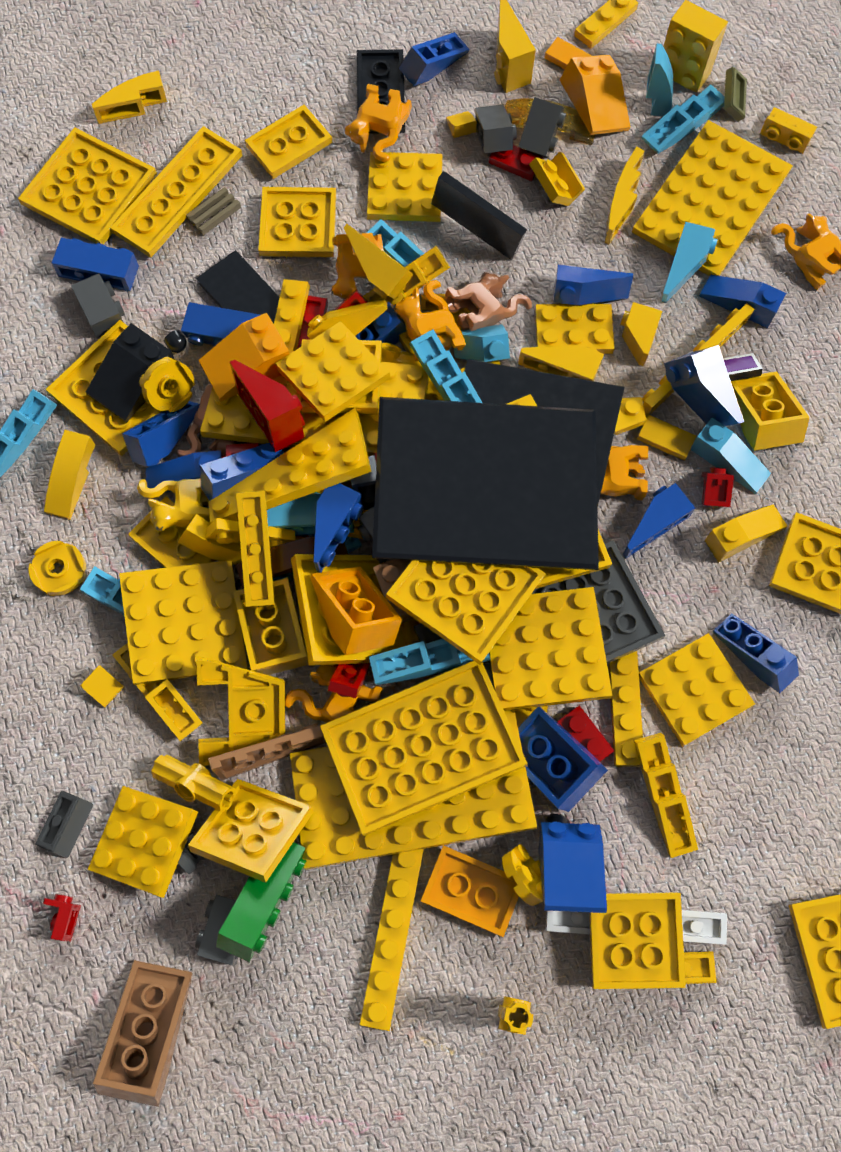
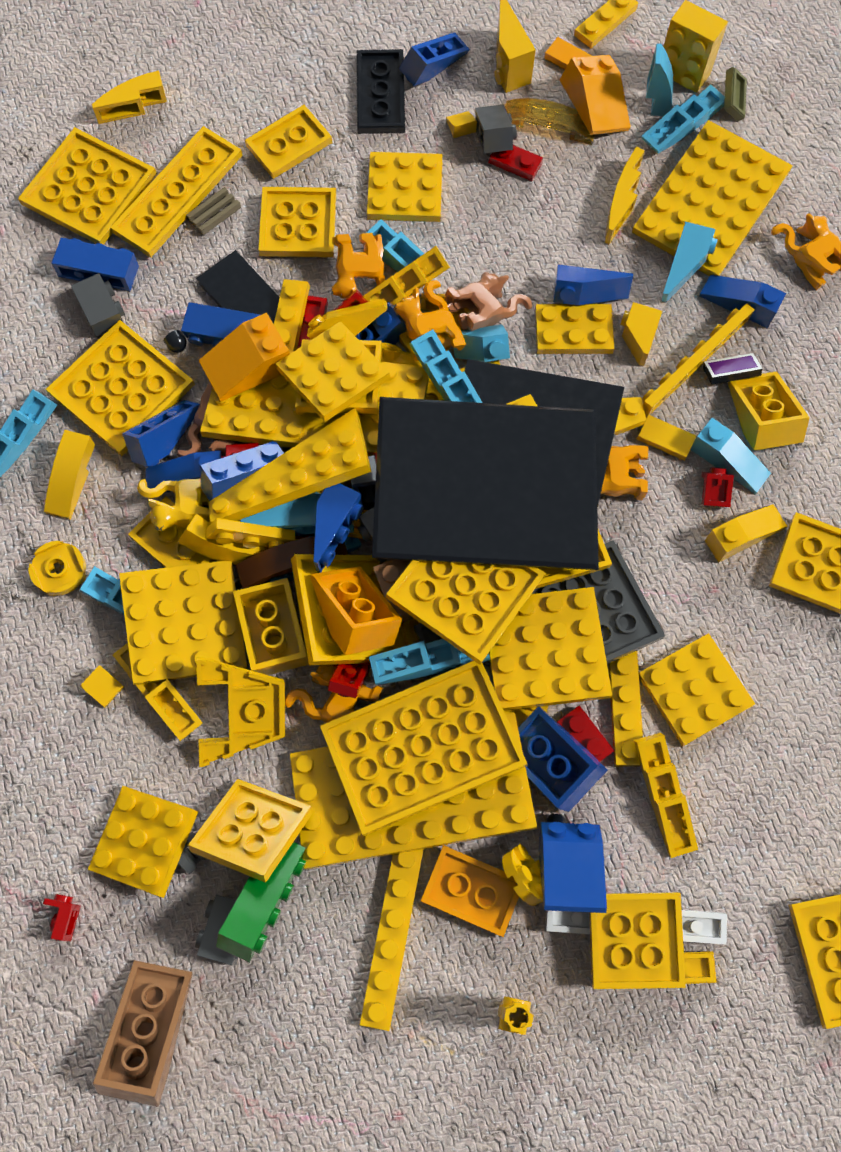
dark grey slope [35,790,93,858] -> none
black slope [86,323,174,423] -> none
yellow plate [139,357,194,412] -> none
yellow piece [151,755,236,811] -> none
medium nougat wing [208,724,326,781] -> none
red slope [230,360,305,452] -> none
yellow plate [236,490,275,607] -> none
yellow slope [344,223,413,299] -> none
light orange animal [345,84,412,162] -> none
black tile [431,171,527,260] -> none
dark grey brick [518,97,566,157] -> none
yellow slope [518,345,604,381] -> none
yellow bracket [529,152,585,206] -> none
blue slope [623,483,695,559] -> none
blue slope [664,345,744,426] -> none
blue slope [713,613,799,693] -> none
yellow bracket [760,107,817,154] -> none

